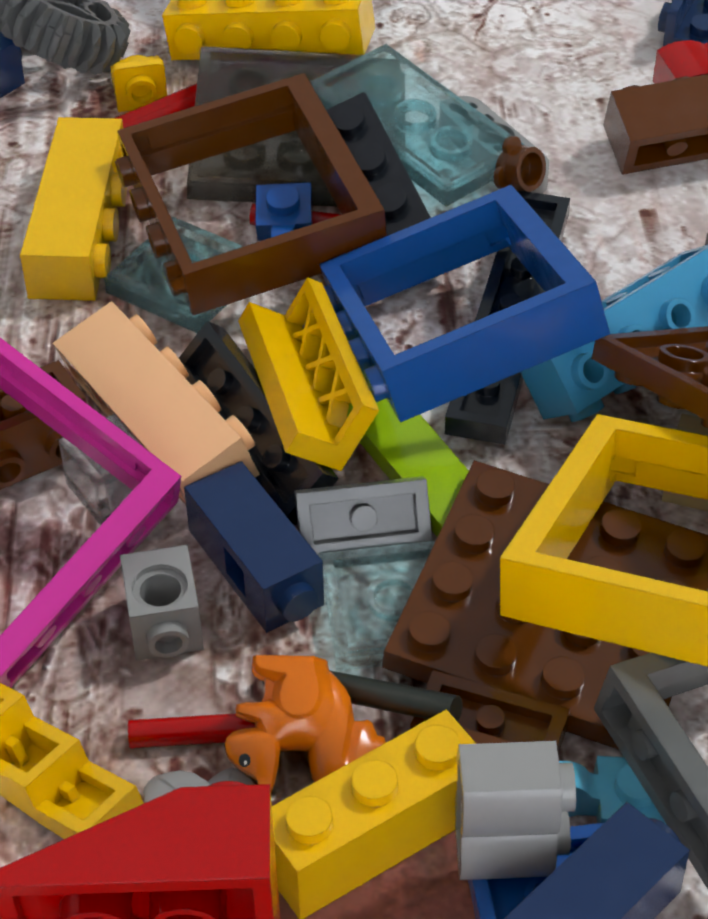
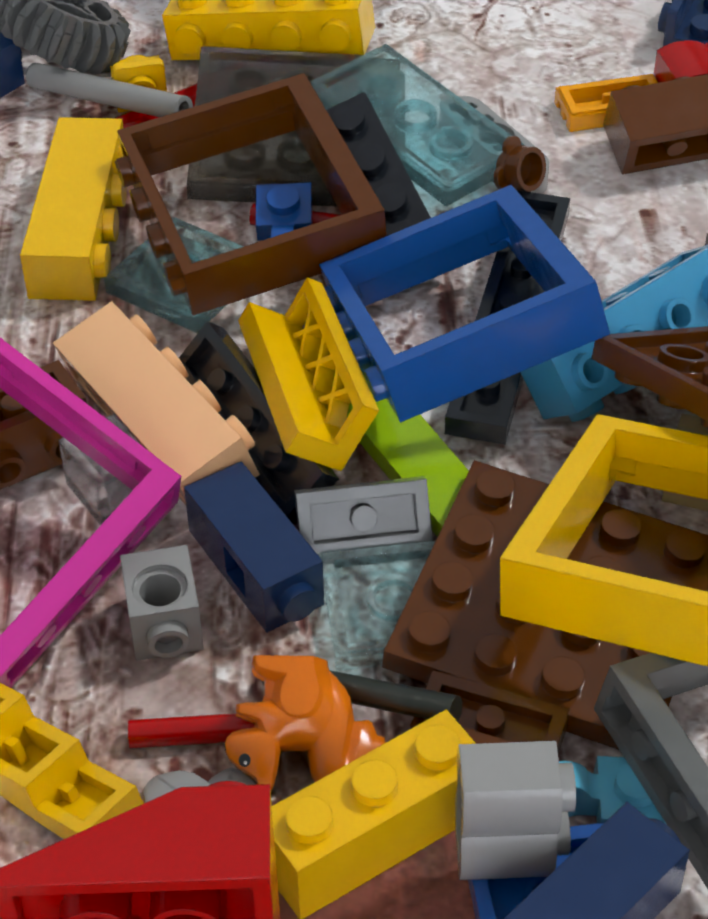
none -> light grey piece [26,63,193,117]
none -> light orange tile [554,74,658,132]

